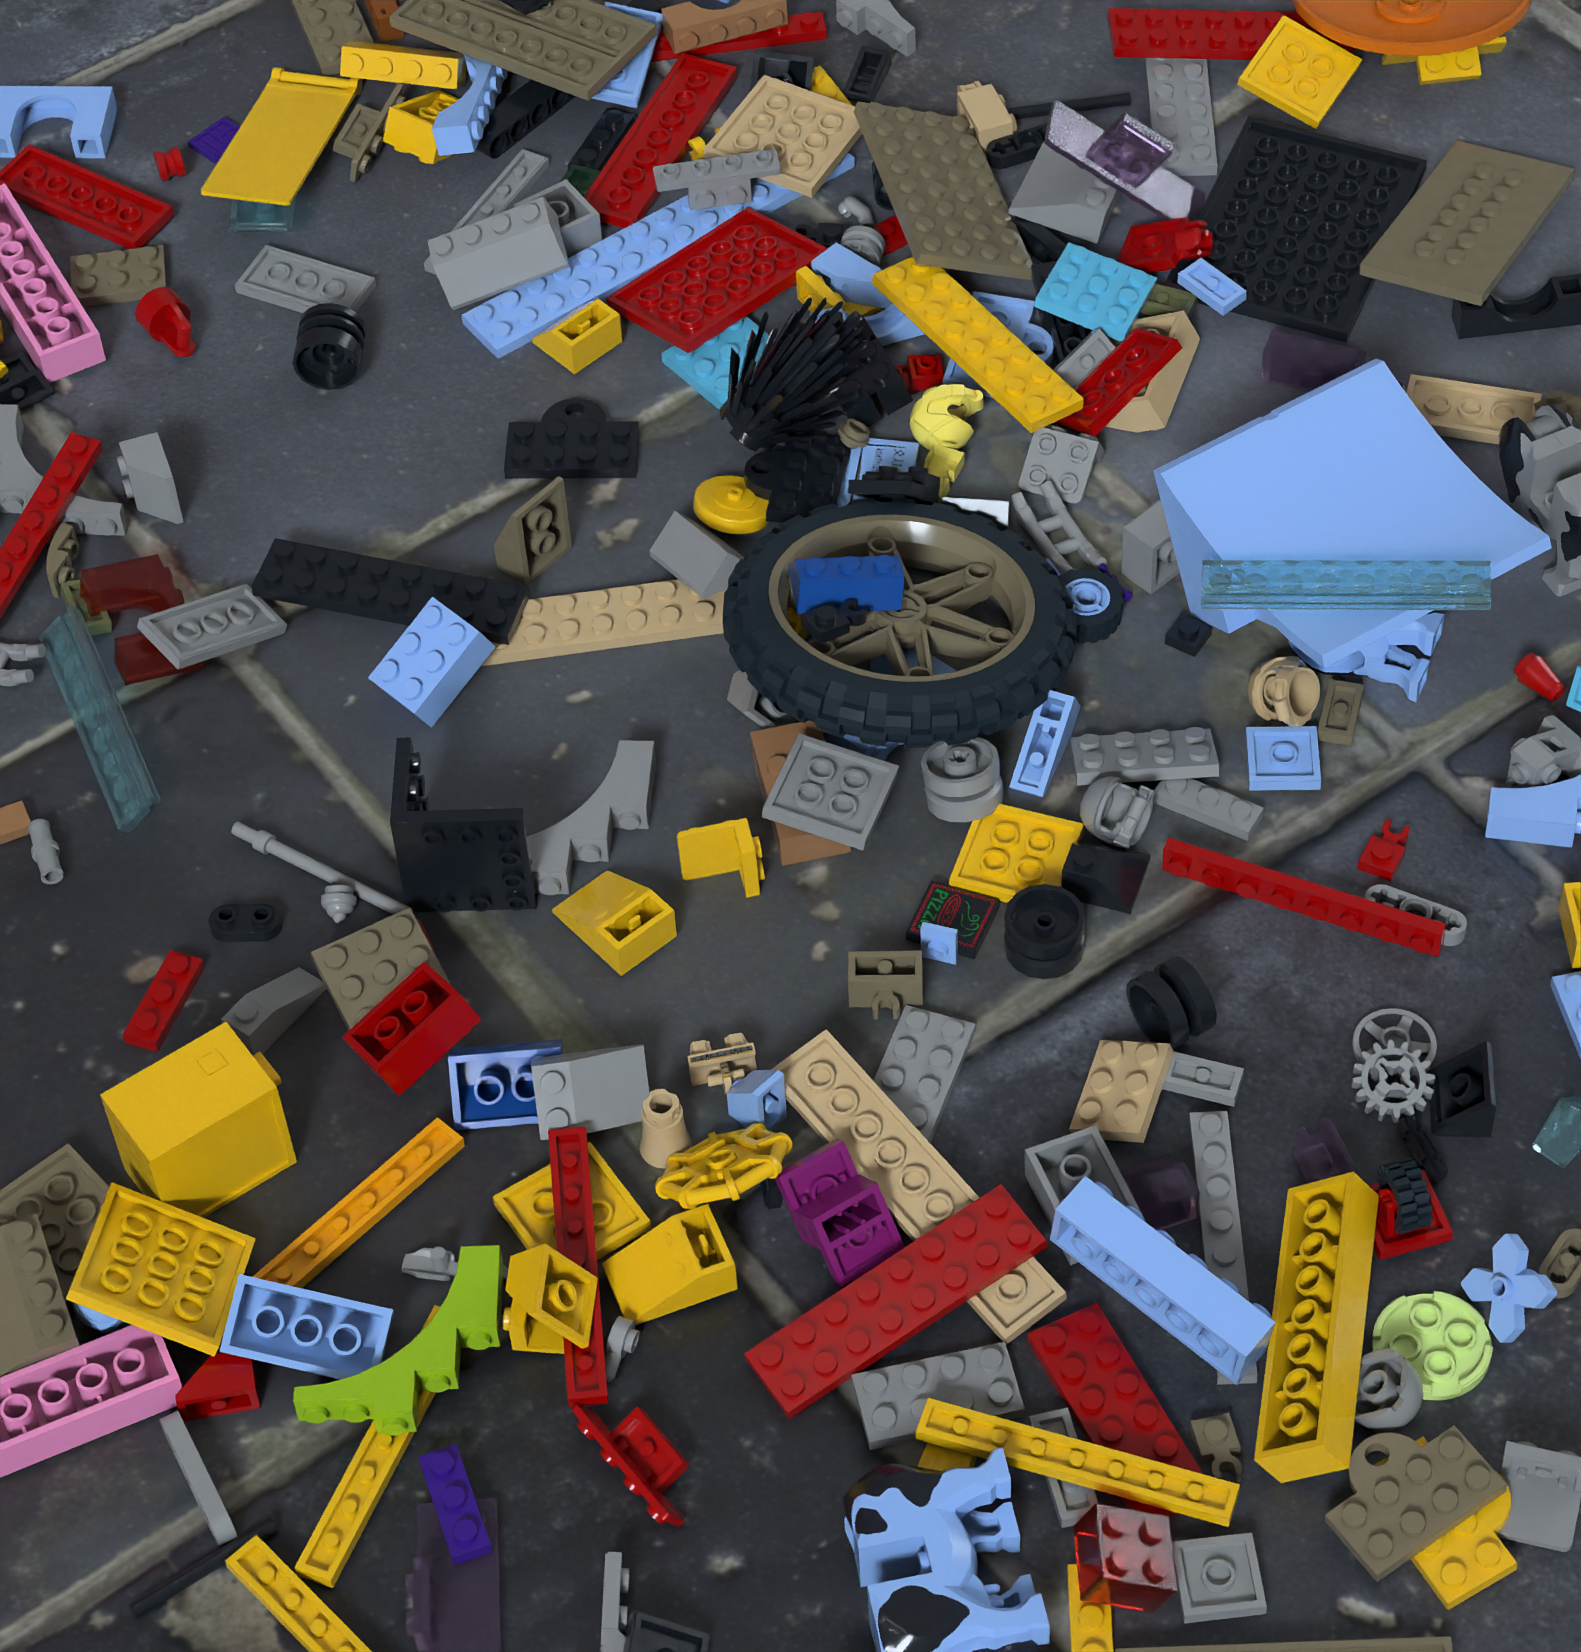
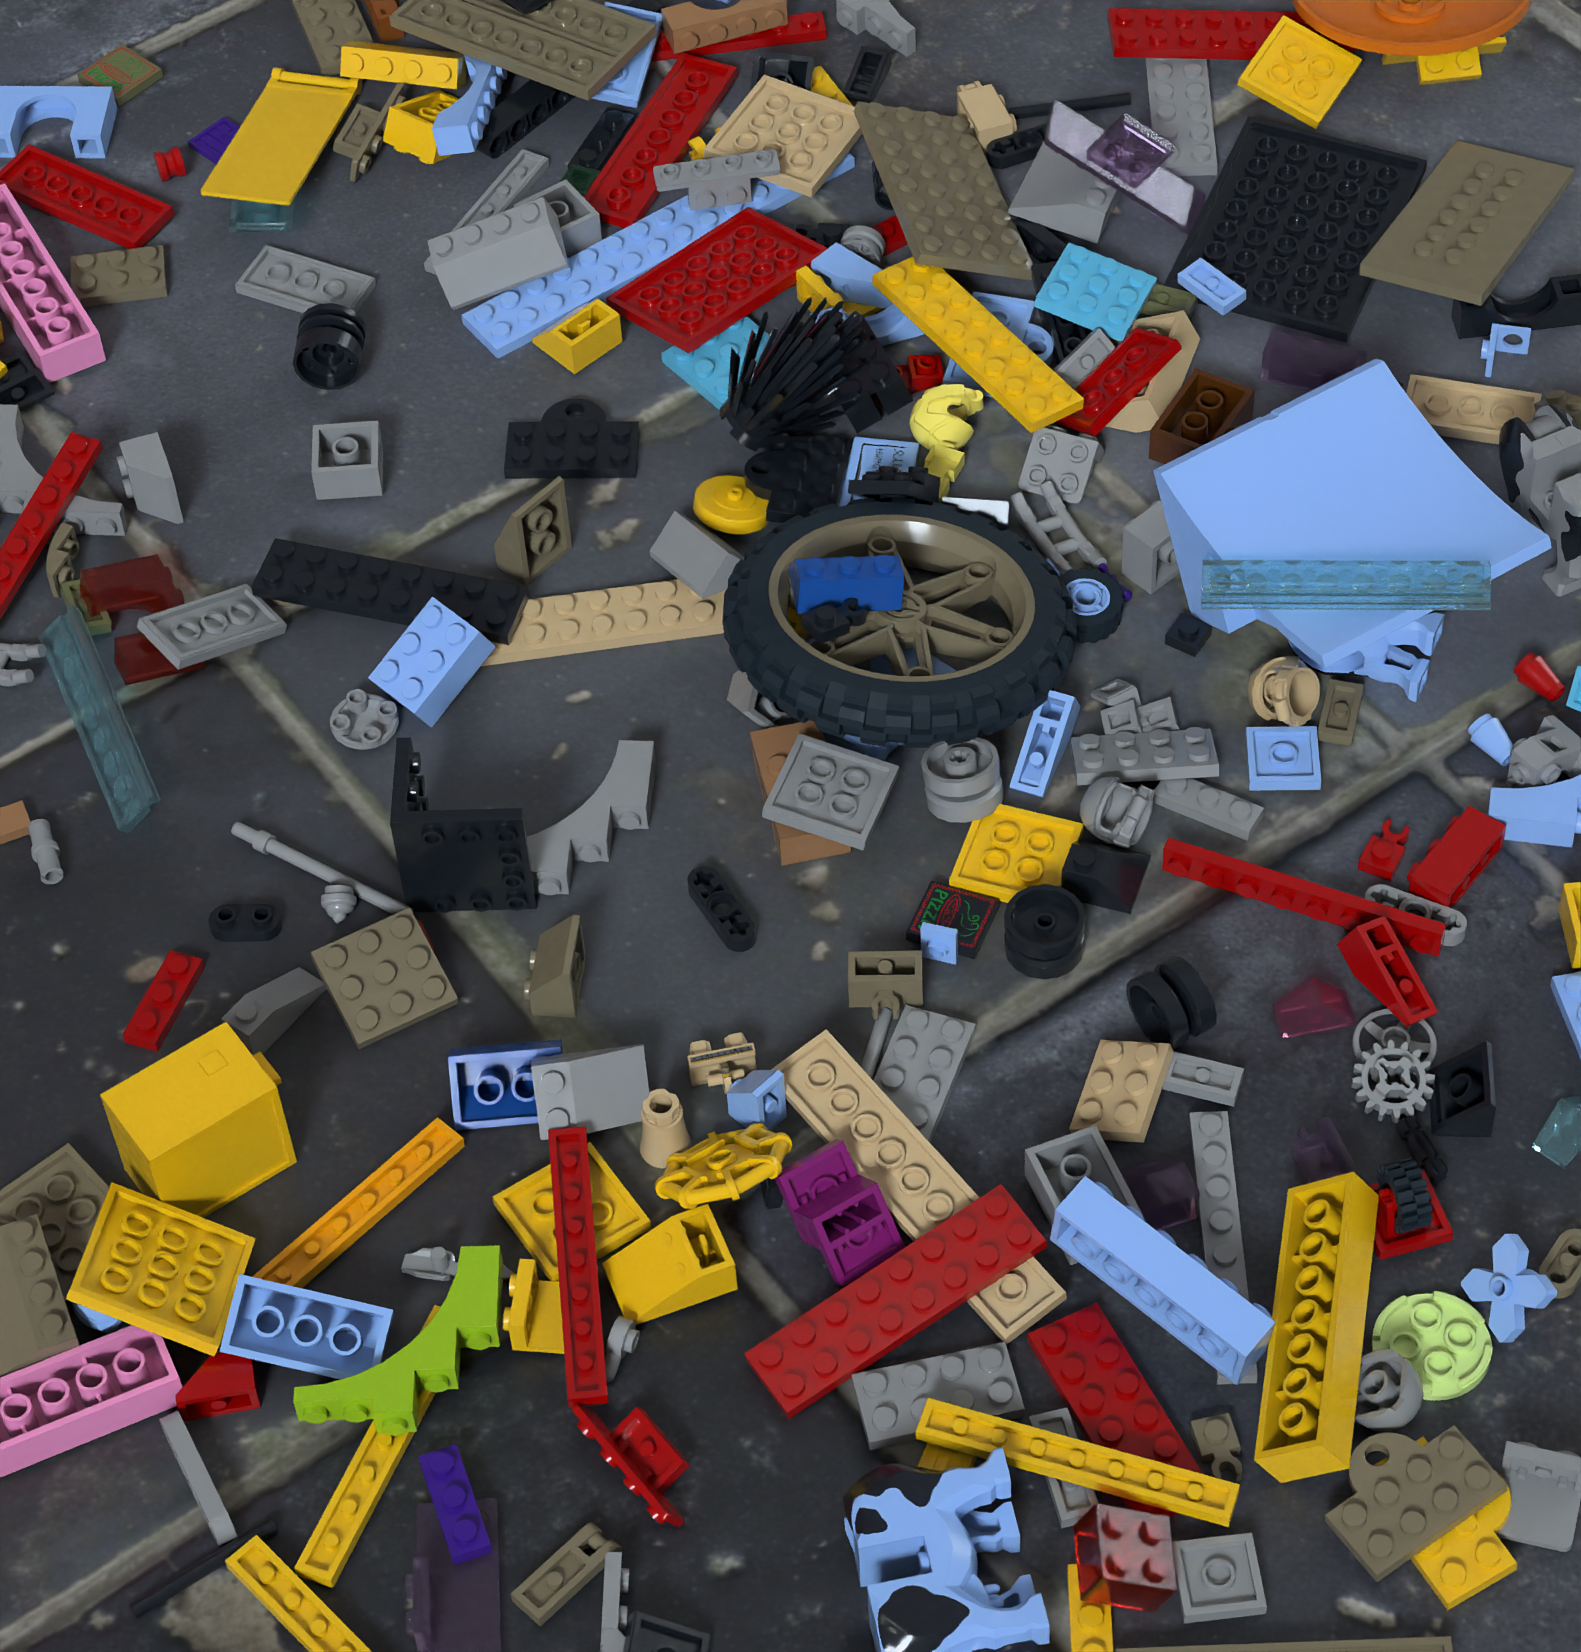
red piece [135,287,195,357] -> none
red brick [342,961,481,1096] -> none
yellow slope [505,1243,598,1349] -> none
yellow slope [552,870,677,976] -> none
yellow bracket [676,818,765,898] -> none
light grey arm [838,196,875,227] -> none
dark tan plate [838,419,870,449] -> none
red plate [1117,217,1213,273] -> none
none -> olive tile [77,44,163,108]
none -> light grey brick [311,421,383,500]
none -> light grey dish [330,689,399,750]
none -> dark tan plate [511,1522,622,1627]
none -> dark tan slope [524,915,586,1018]
none -> black beam [687,866,756,952]
none -> light grey bar [861,1008,893,1079]
none -> light grey slope [1090,678,1142,707]
none -> light grey slope [1100,697,1180,735]
none -> reddish brown brick [1149,368,1255,464]
none -> clear pink slope [1273,976,1355,1038]
none -> red slope [1337,915,1438,1027]
none -> red brick [1407,806,1506,908]
none -> light blue cone [1468,714,1513,766]
none -> light blue bracket [1480,323,1531,377]

